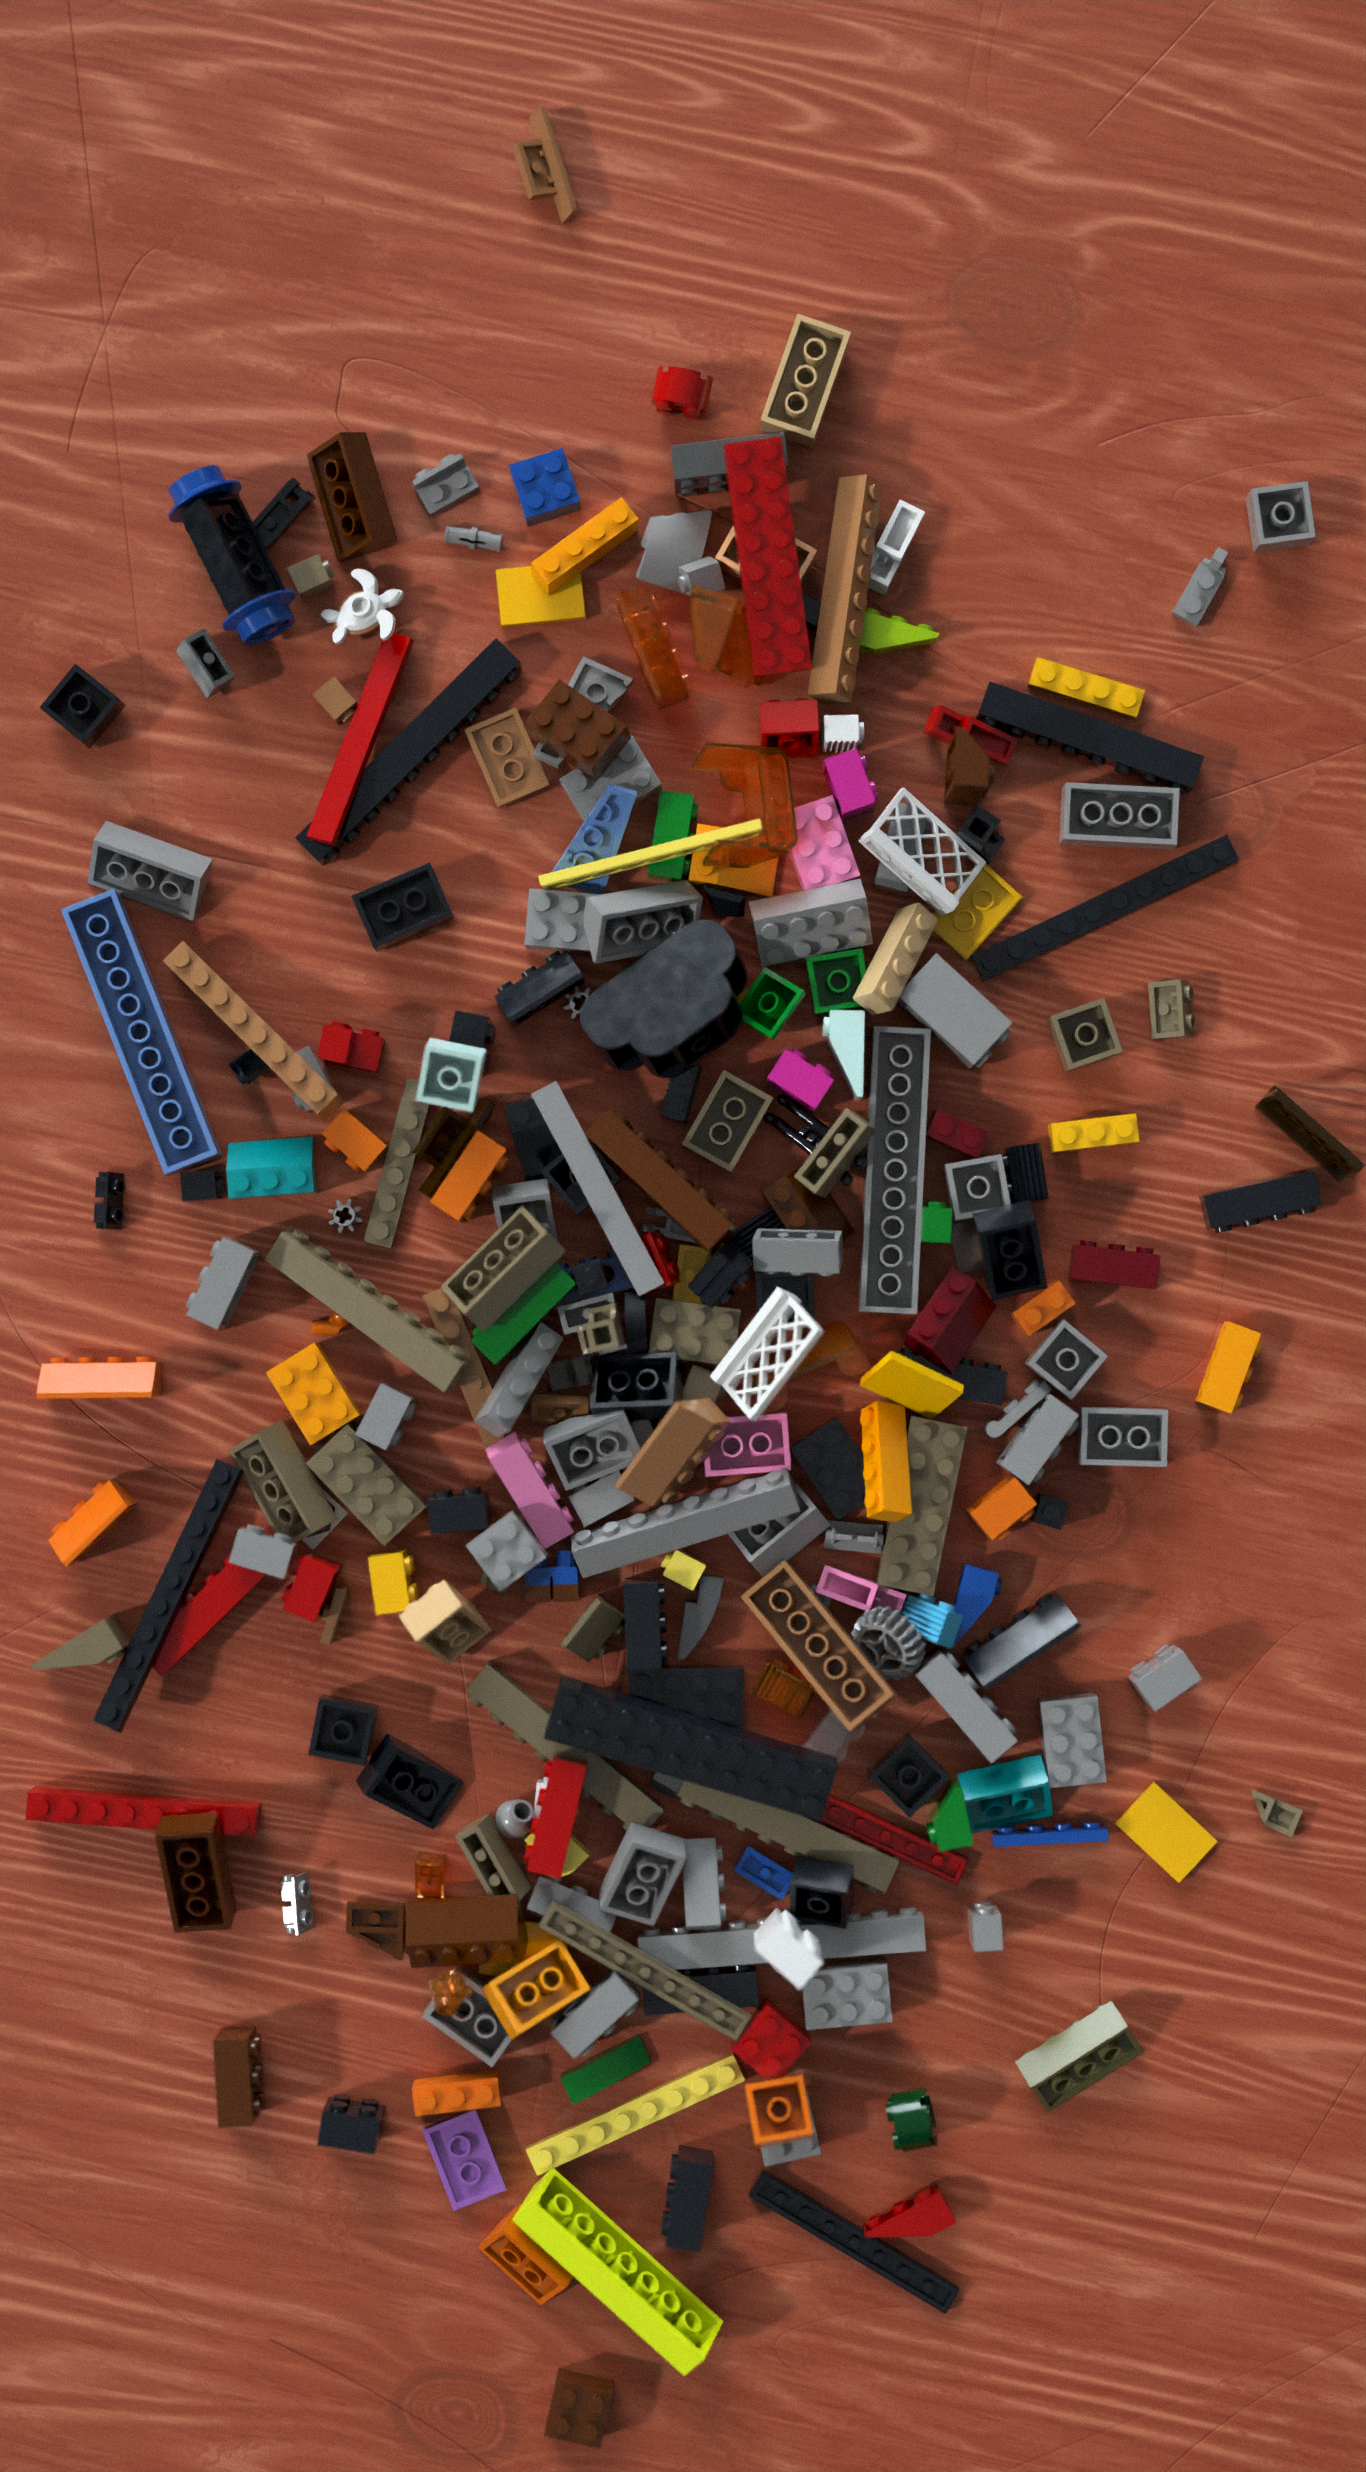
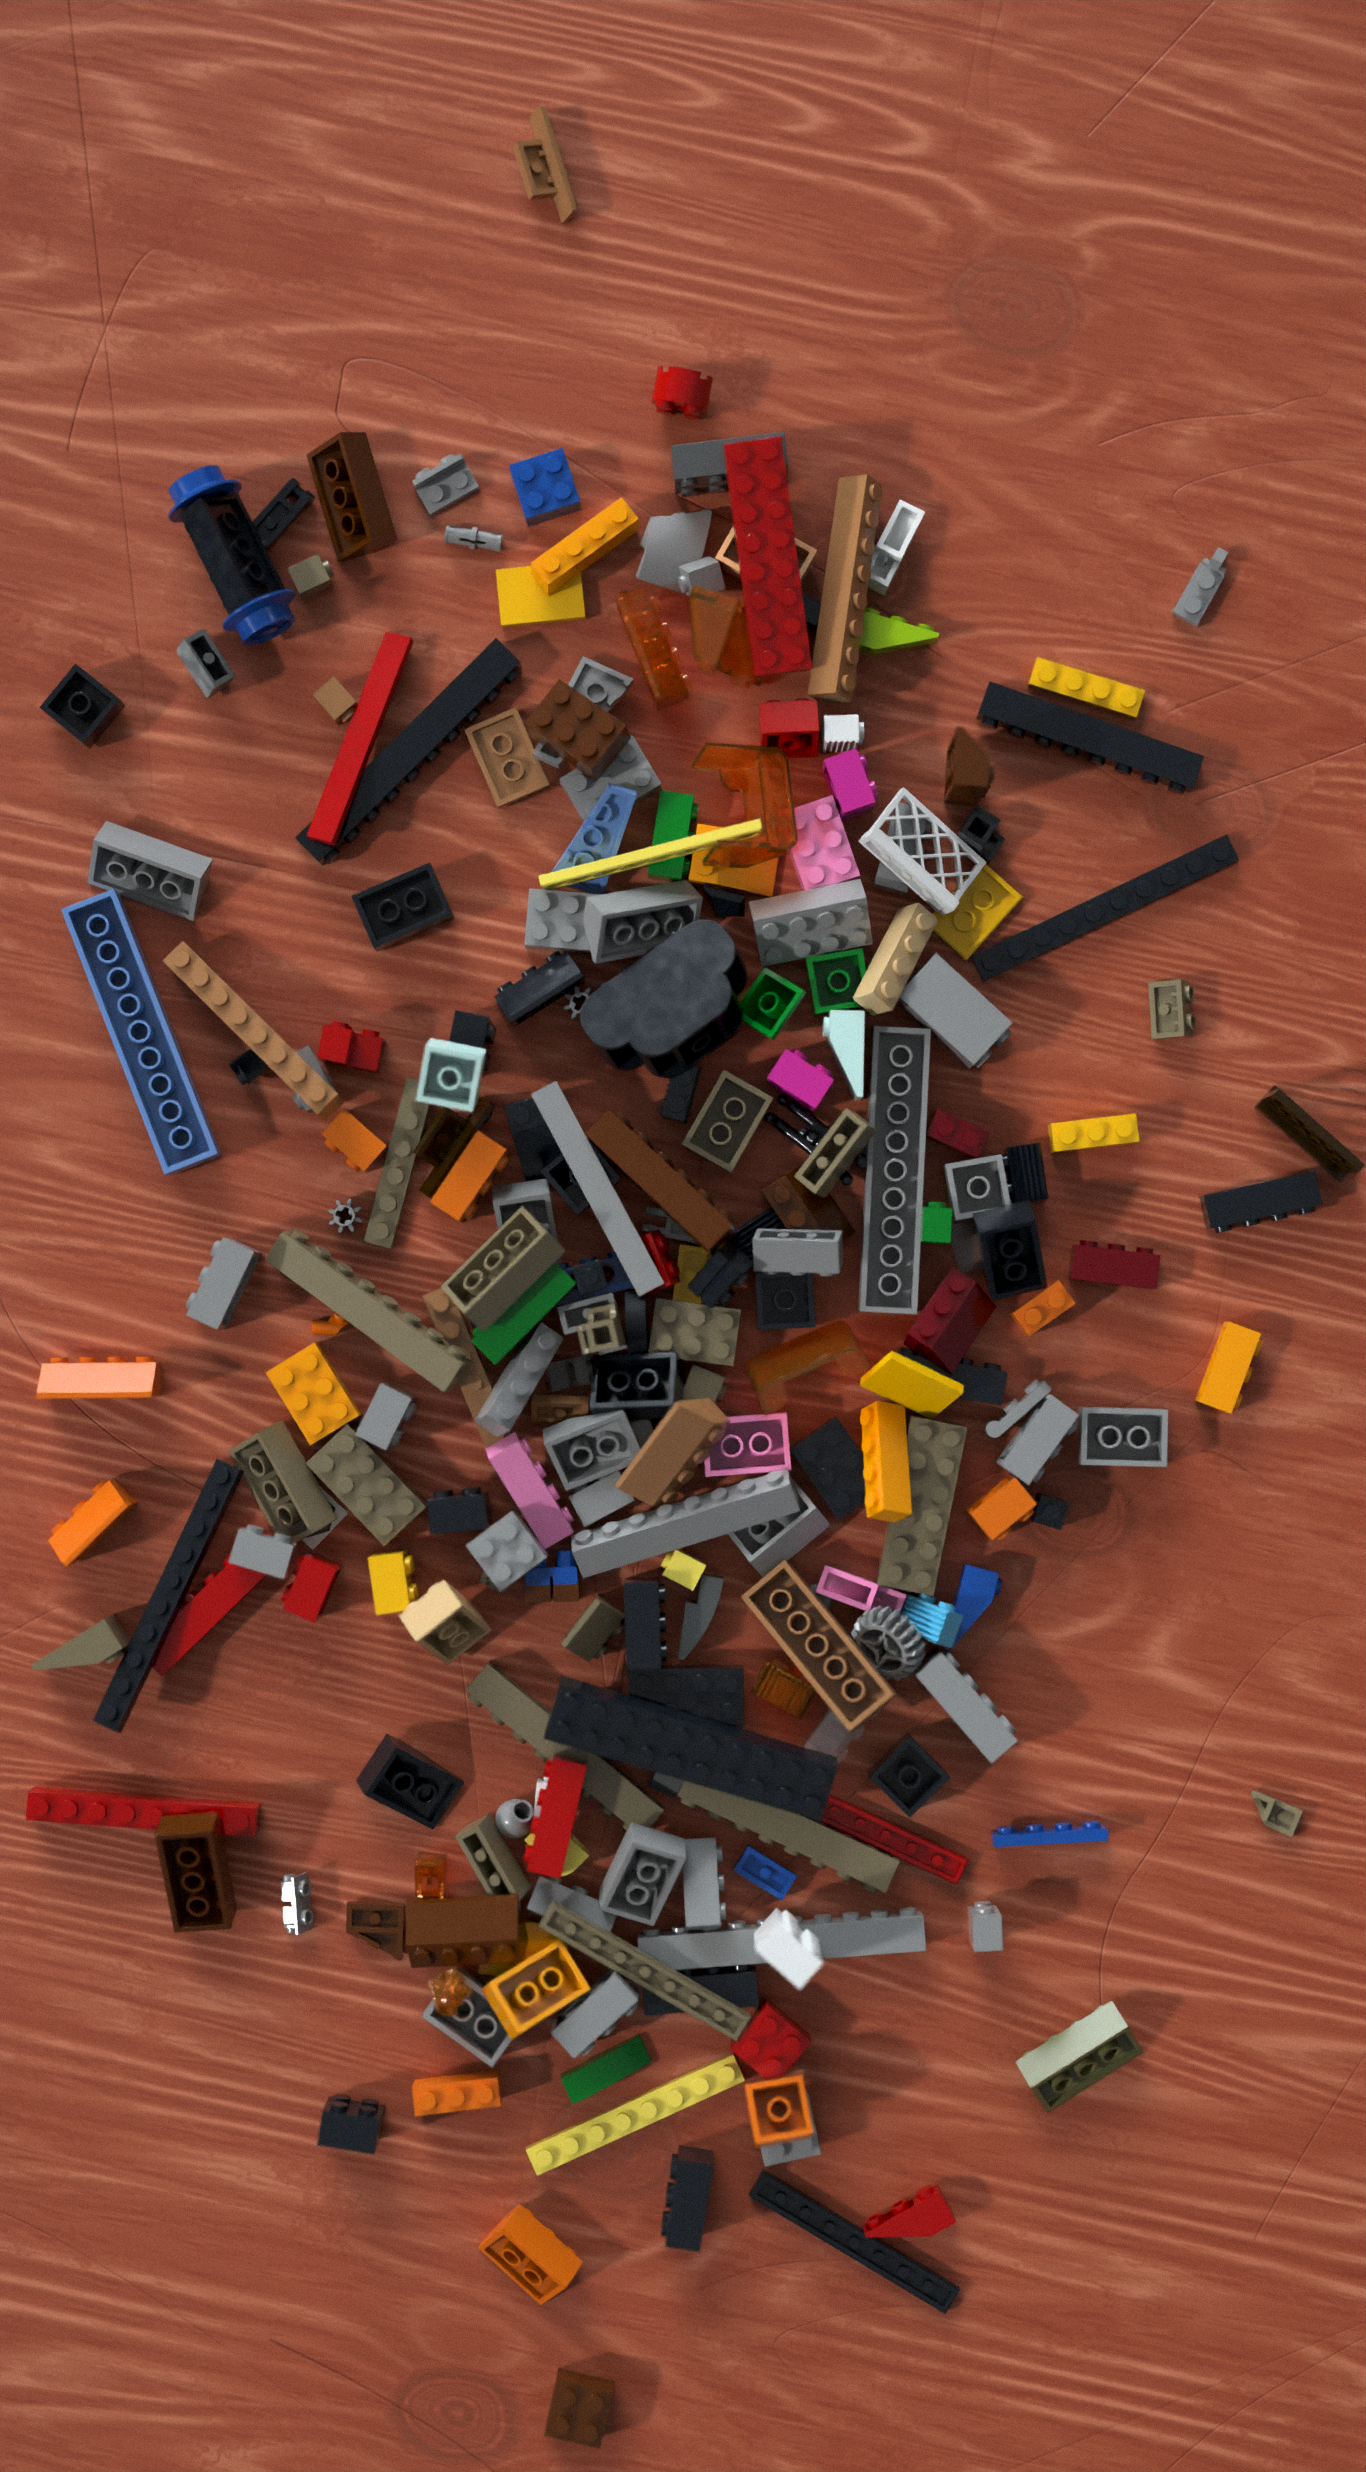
black hinge [93,1172,125,1230] -> none
black brick [180,1170,224,1202] -> none
reddish brown brick [213,2026,265,2128] -> none
teal slope [226,1137,318,1200] -> none
black brick [308,1694,379,1766] -> none
medium nougat plate [320,1585,350,1645] -> none
white animal [321,568,404,644] -> none
medium lavender plate [422,2109,507,2211] -> none
neon yellow brick [512,2168,724,2376] -> none
white fence [710,1287,824,1421] -> none
tan brick [759,313,851,448] -> none
black brick [790,1855,854,1929] -> none
light grey brick [802,1958,892,2030] -> none
light grey hinge [824,1520,883,1554] -> none
dark green brick [886,2087,938,2152] -> none
red slope [923,705,1018,766] -> none
green slope [926,1779,974,1852] -> none
teal slope [957,1755,1053,1834] -> none
slope [962,1592,1081,1690] -> none
light grey brick [1024,1319,1108,1400] -> none
light grey brick [1037,1692,1107,1788] -> none
dark tan brick [1046,998,1123,1073] -> none
light grey brick [1059,782,1180,850] -> none
yellow tile [1115,1781,1218,1883] -> none
light grey brick [1128,1644,1202,1712] -> none
light grey brick [1245,481,1316,553] -> none

